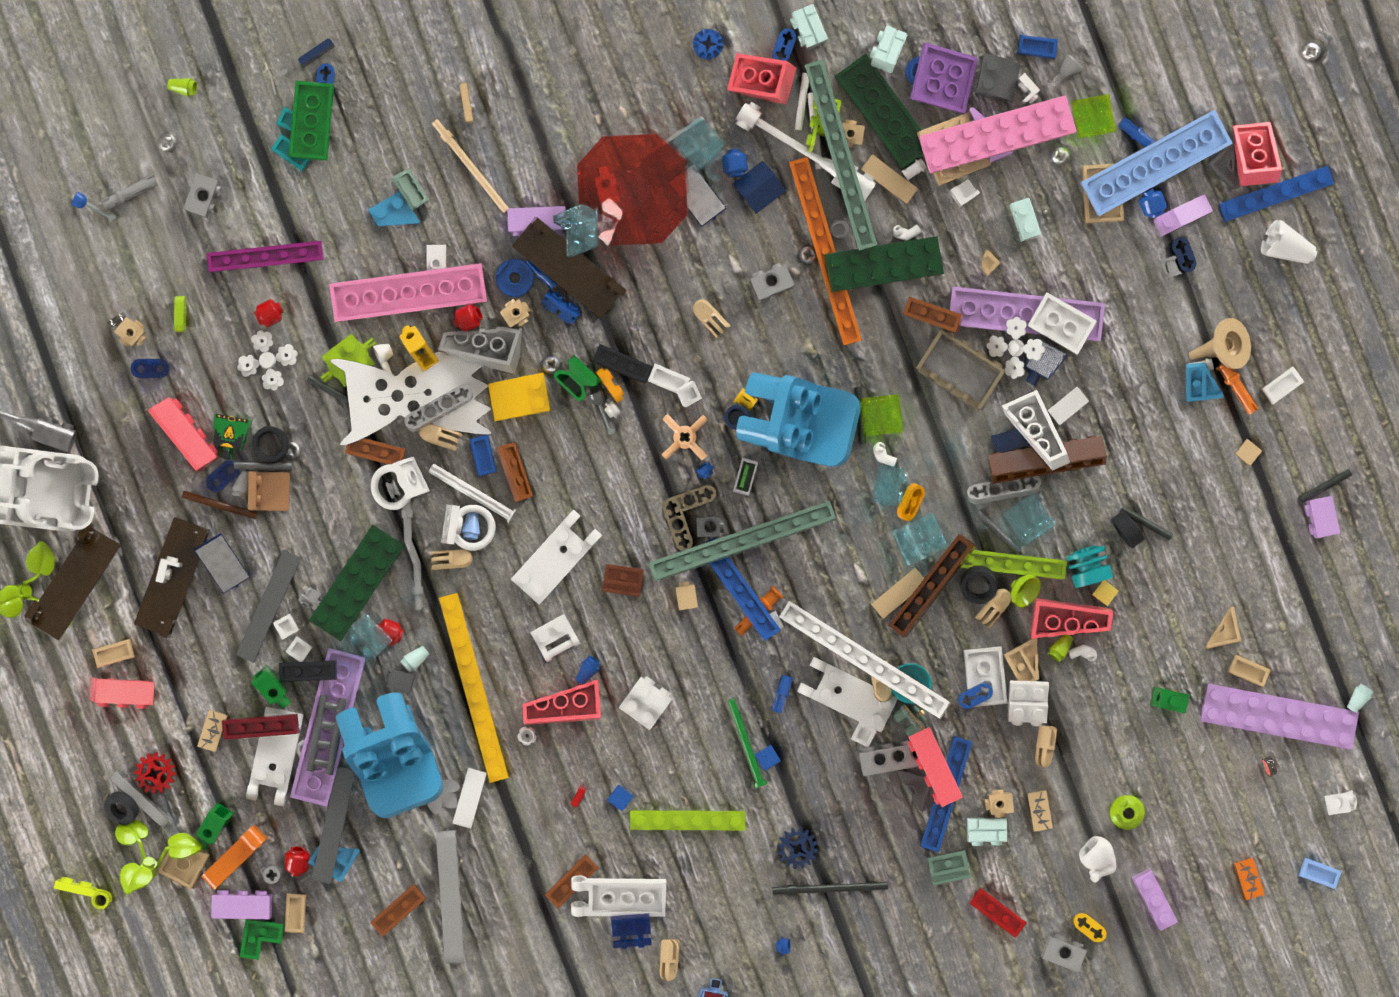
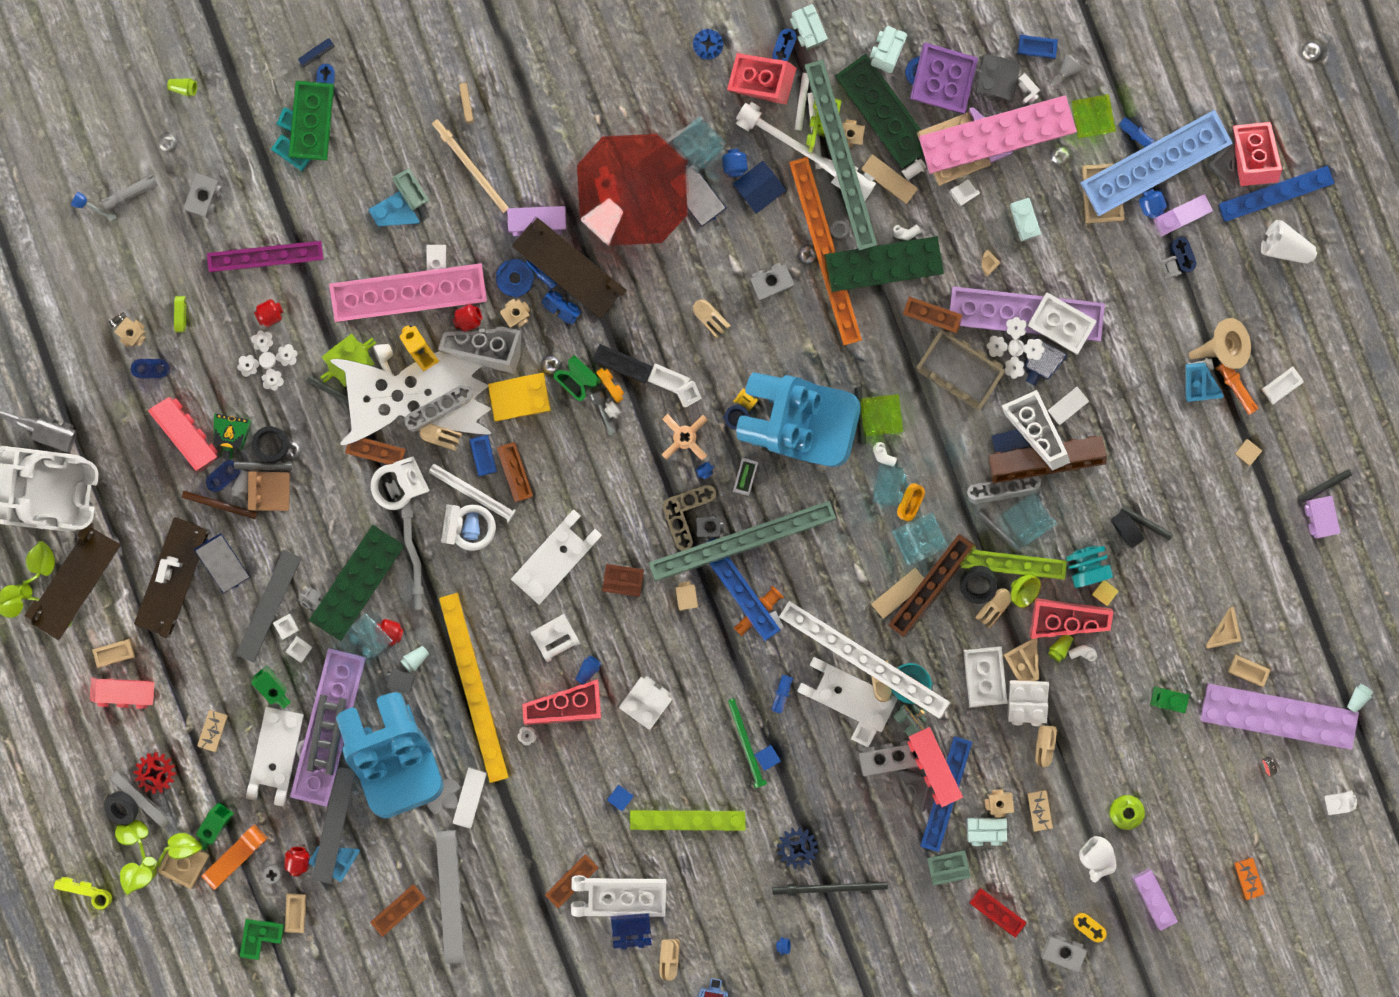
lavender brick [211,890,272,919] -> none
dark red plate [221,714,300,740] -> none
black tile [279,660,337,682] -> none
tan arm [431,549,473,570] -> none
clear light blue bracket [553,204,598,257] -> none
red tile [570,785,587,807] -> none
blue beam [958,683,993,709] -> none
light blue tile [1298,858,1342,889] -> none

